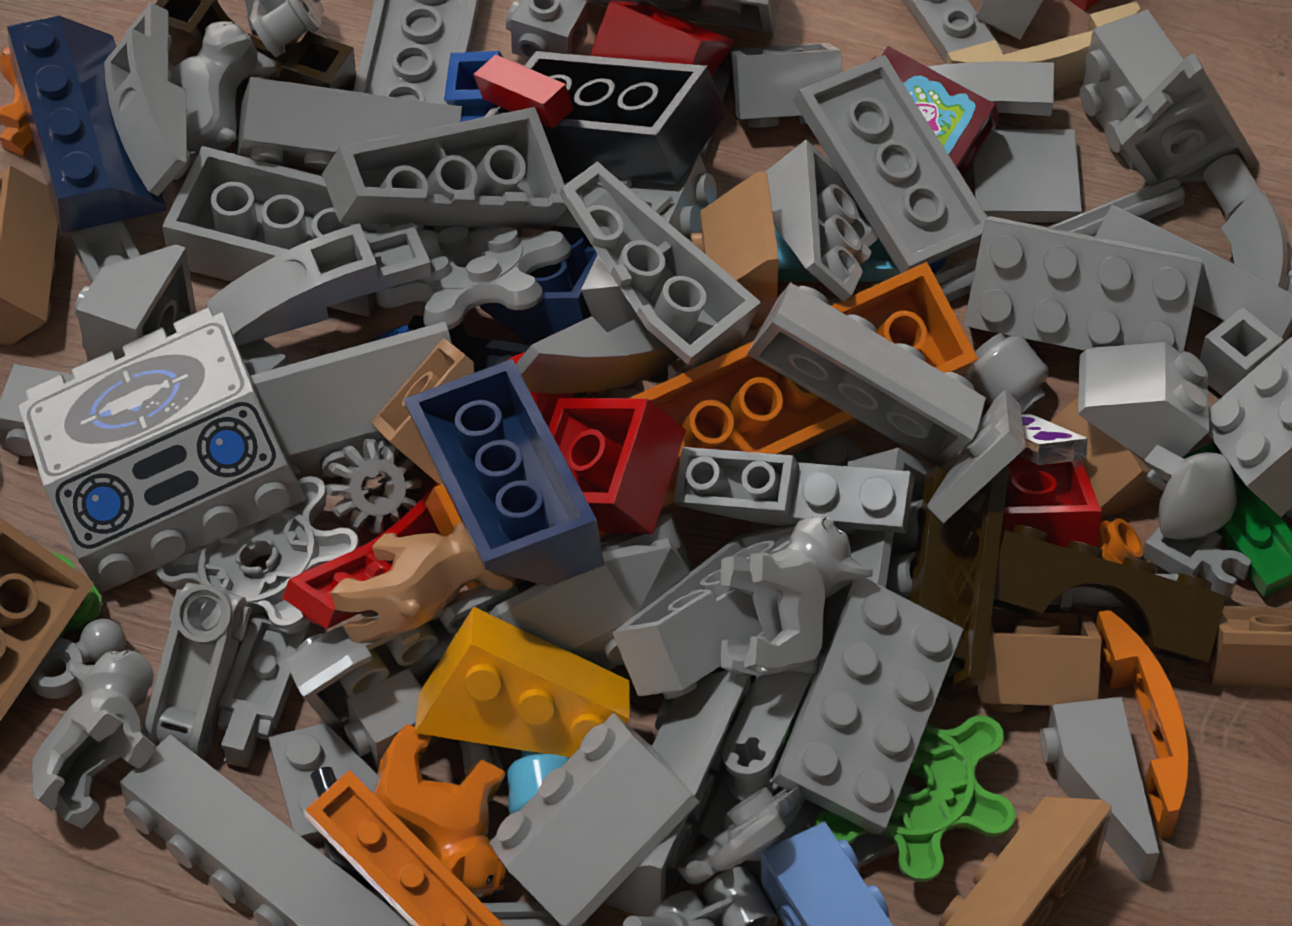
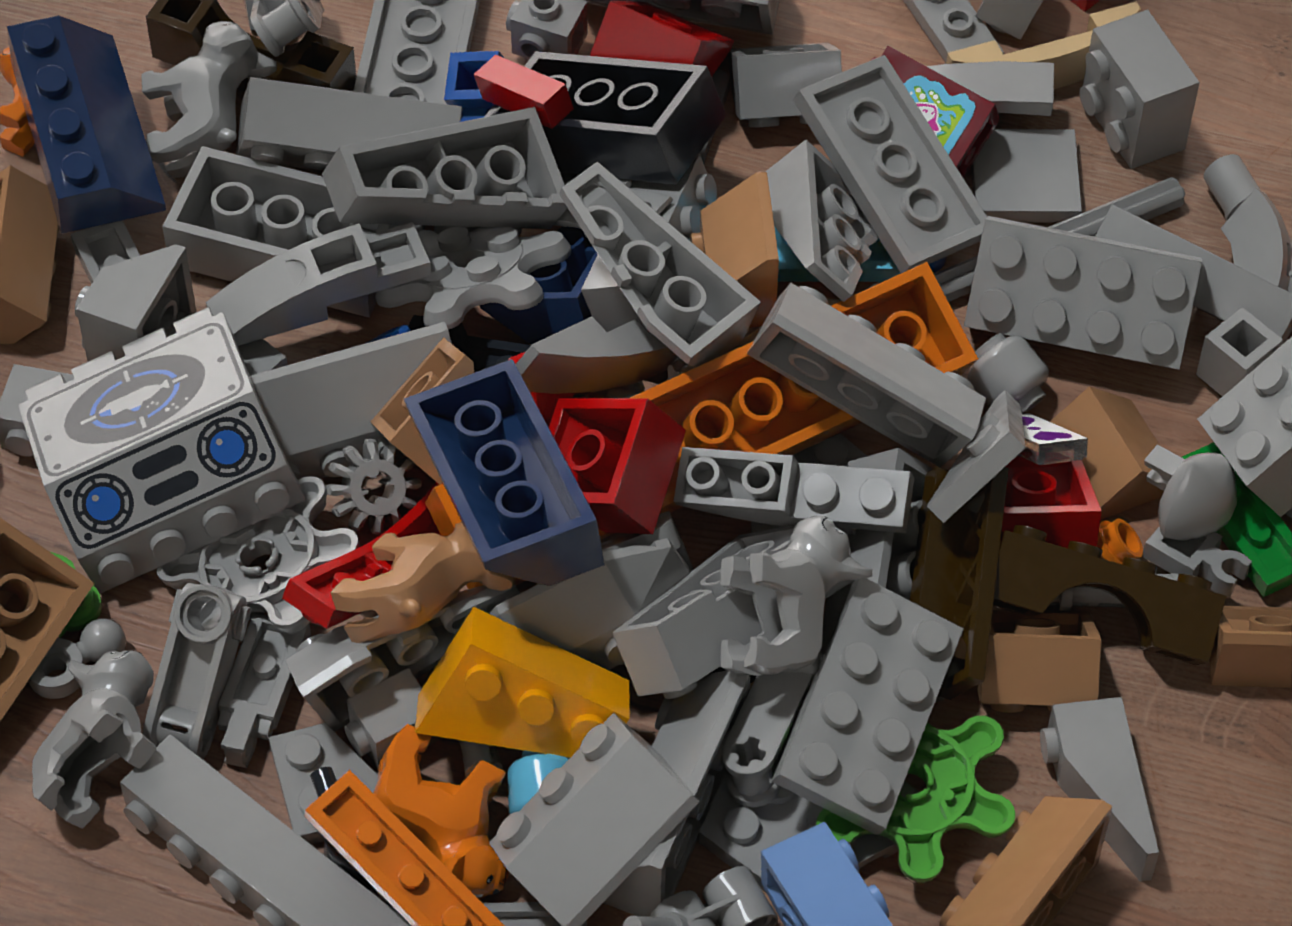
light grey slope [104,2,190,196] -> none
light grey animal [676,786,806,884] -> none
light grey slope [1078,342,1209,460] -> none
orange slope [1096,610,1188,839] -> none
light grey wing [1114,53,1260,186] -> none

